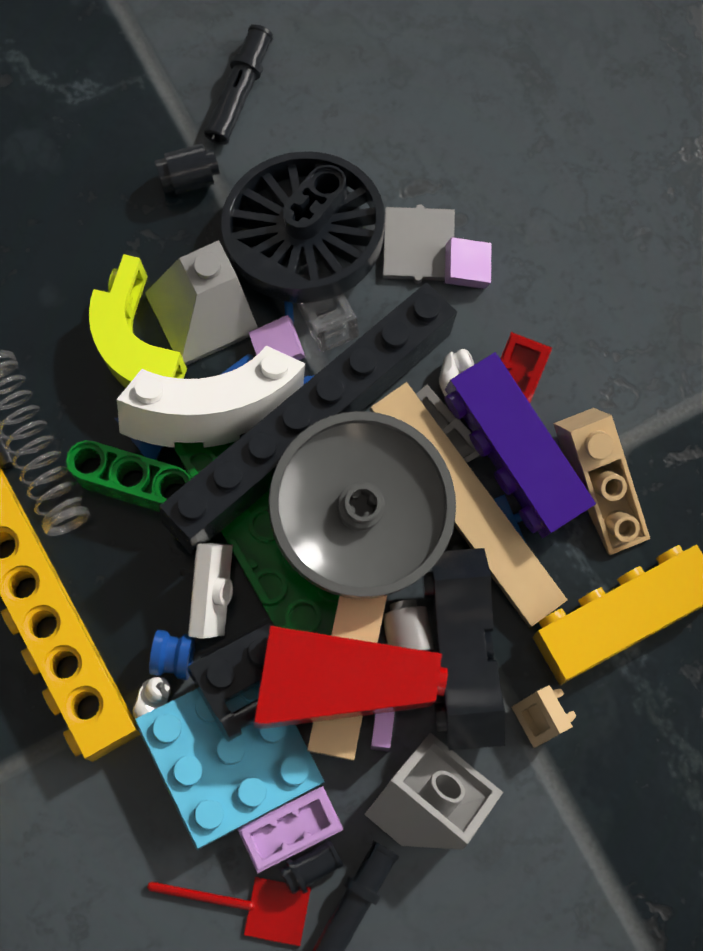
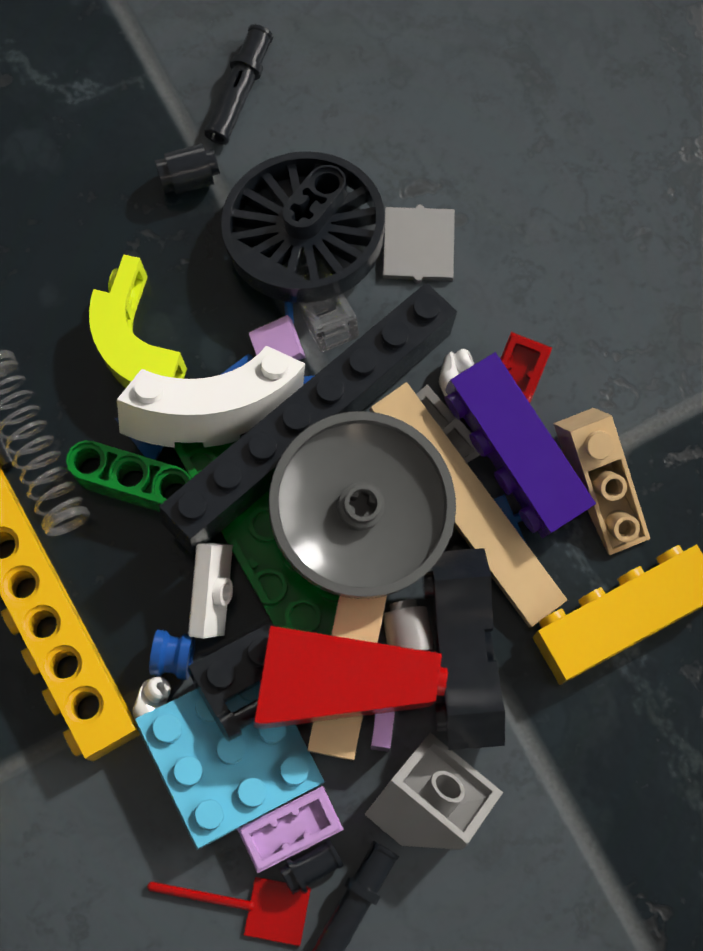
light grey slope [145,240,258,366] -> none
lavender tile [445,237,491,289] -> none
tan tile [511,685,576,748] -> none

